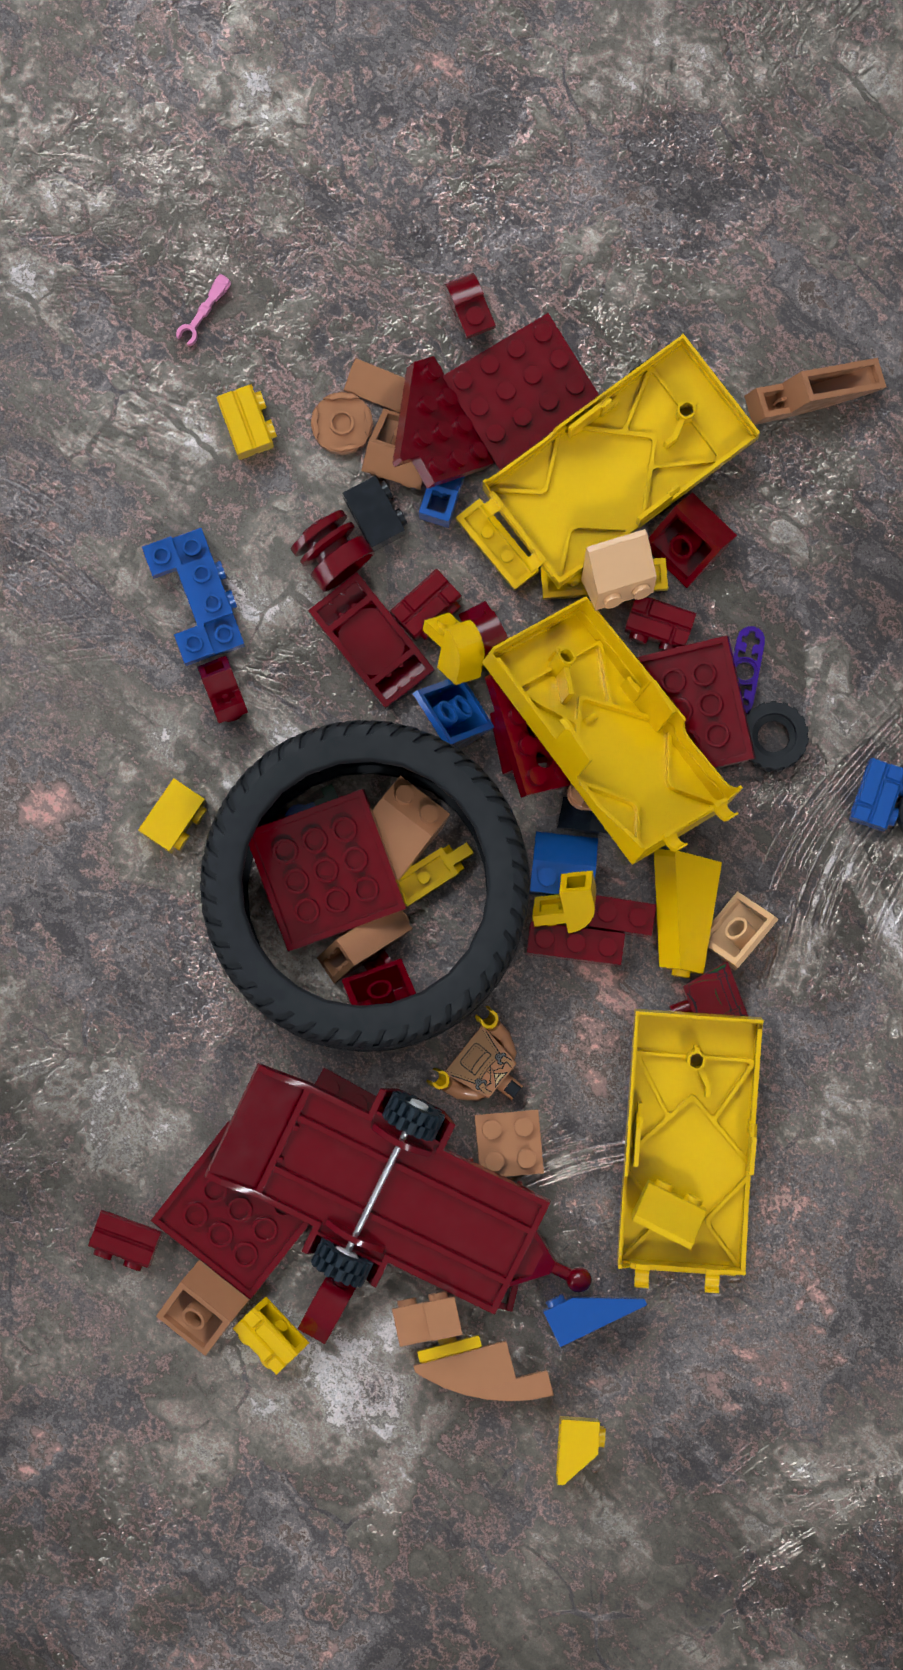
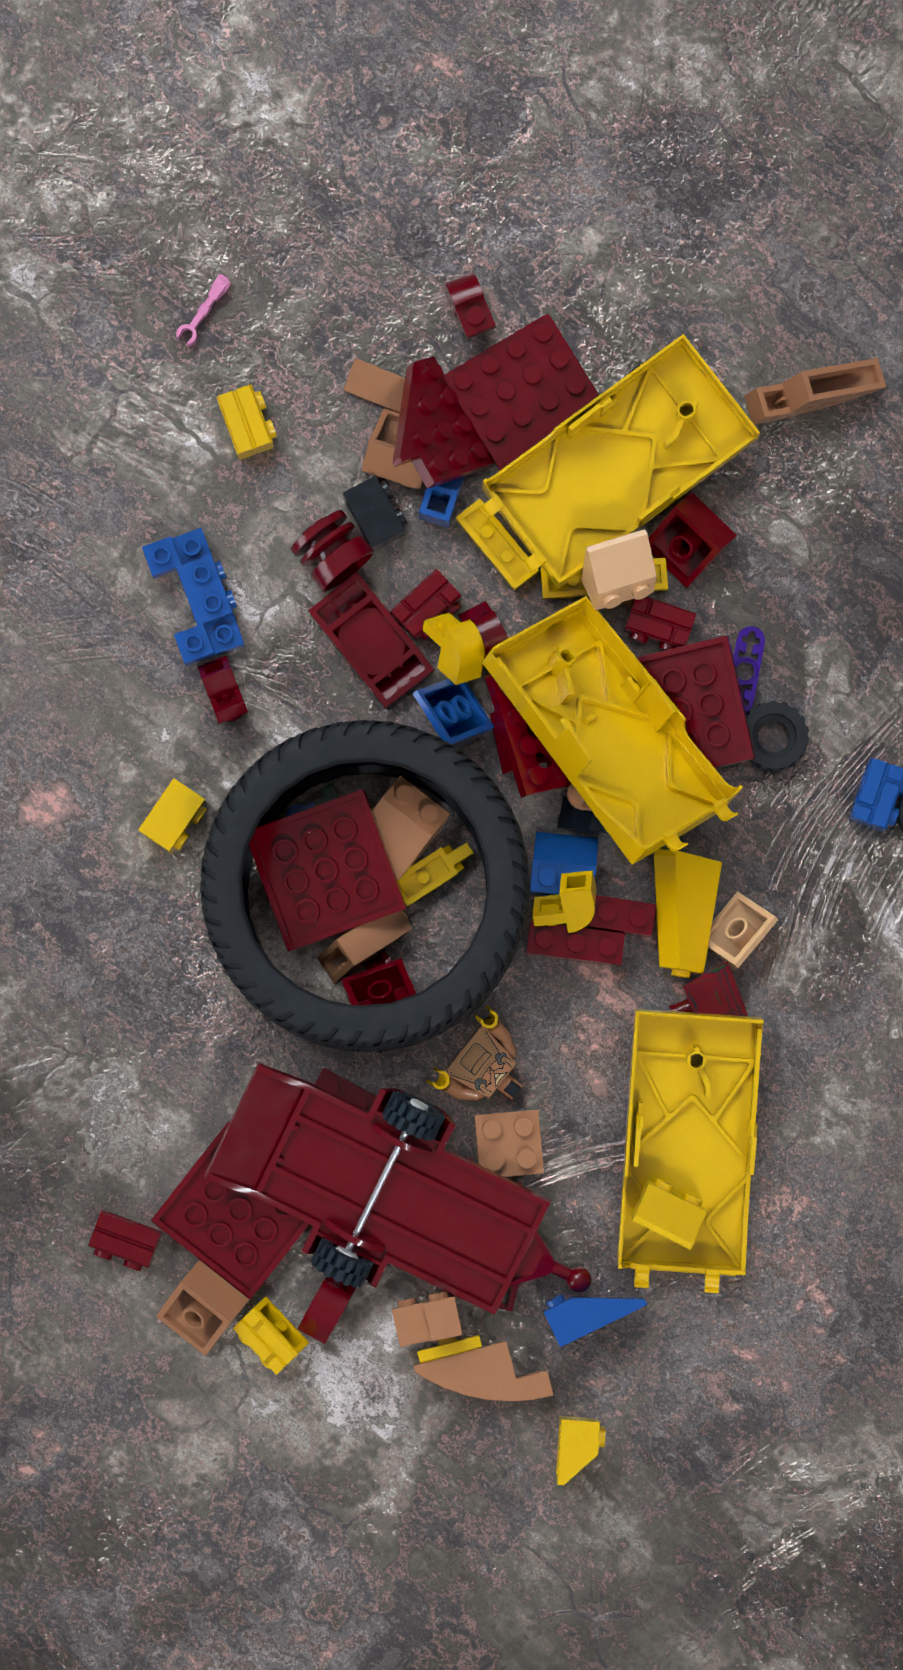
nougat tile [311,392,373,455] -> none

